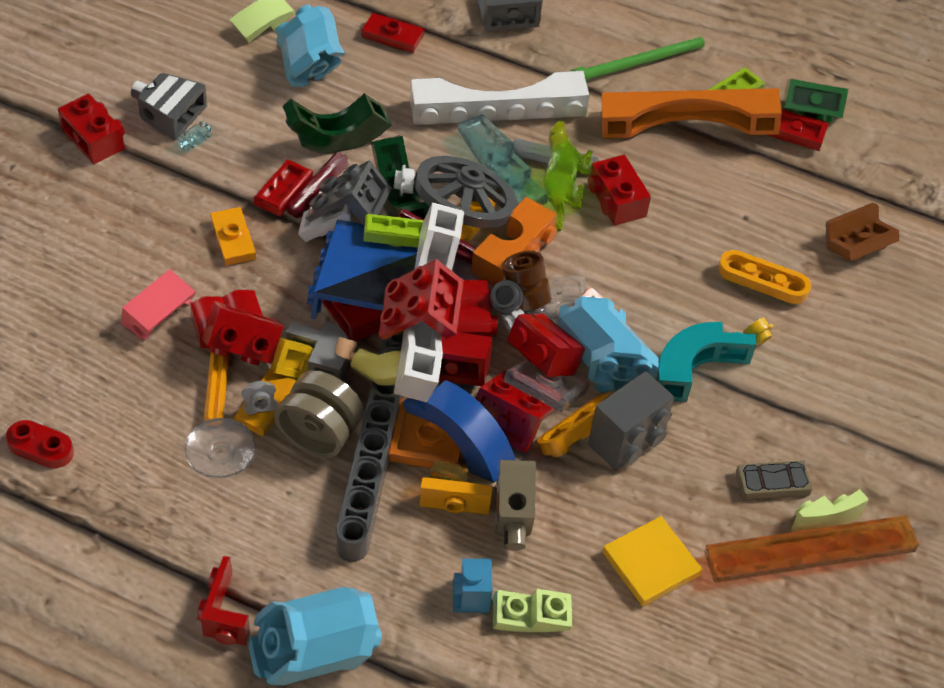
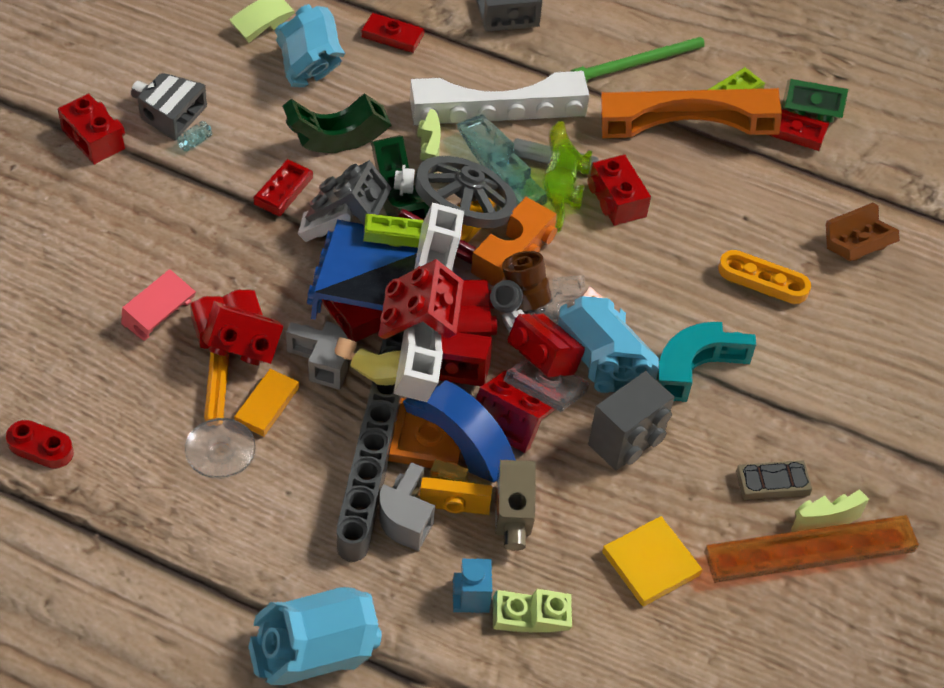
red bracket [197,556,250,646] -> none
light orange plate [210,207,256,266] -> none
light grey plate [242,381,278,415] -> none
yellow tile [270,338,314,378] -> none
dark tan wheel [274,370,364,458] -> none
dark red axle [287,152,348,219] -> none
light orange plate [537,391,616,458] -> none
yellow plate [743,318,774,346] -> none
none -> light grey brick [379,462,435,551]
none -> yellowish green slope [417,109,441,173]

